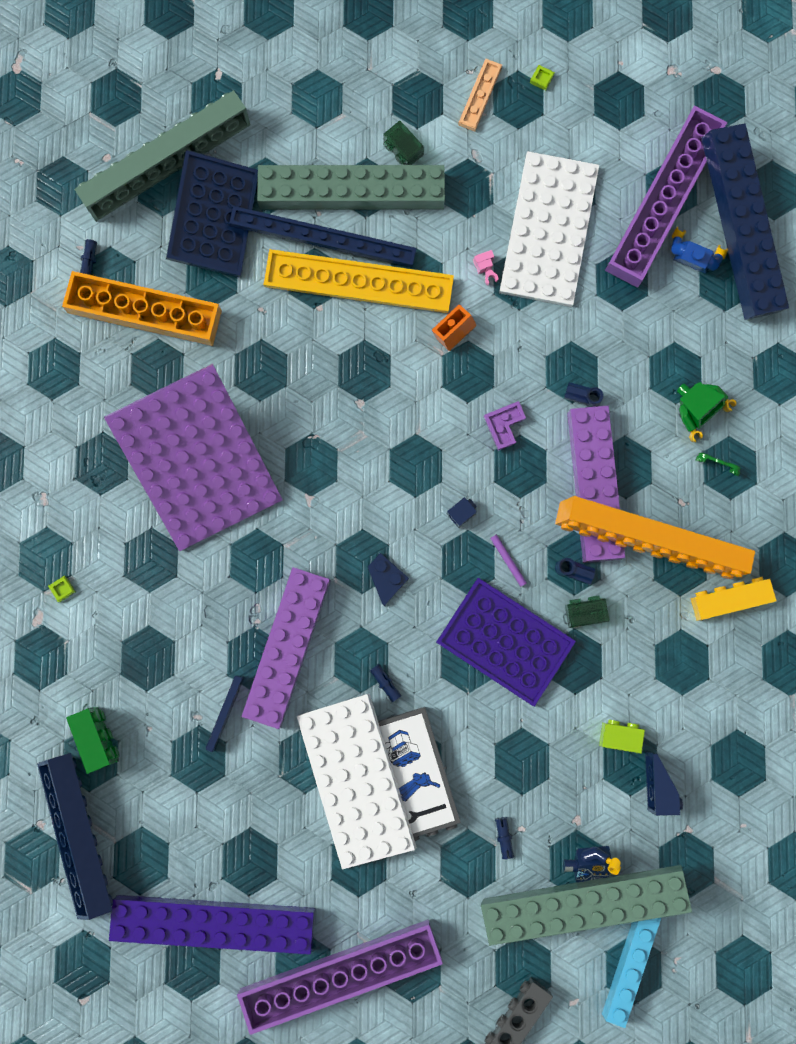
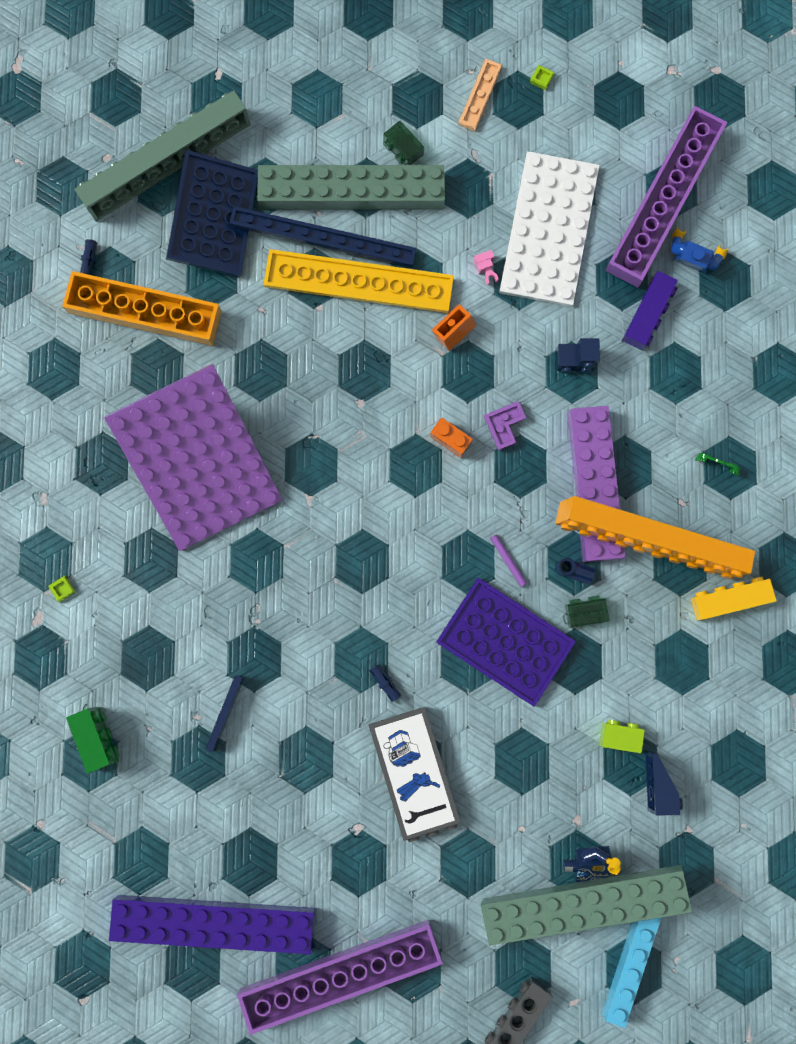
dark blue brick [37,753,113,920] -> none
medium lavender brick [241,567,331,729] -> none
white plate [297,693,417,869] -> none
dark blue wing [368,553,409,606] -> none
dark blue brick [446,497,477,528] -> none
dark blue pin [495,817,515,859] -> none
dark blue piece [564,382,604,407] -> none
green torso [677,382,737,442] -> none
dark blue brick [701,123,789,320] -> none
none -> orange brick [430,417,473,458]
none -> dark blue brick [556,338,600,373]
none -> dark purple brick [622,270,678,351]

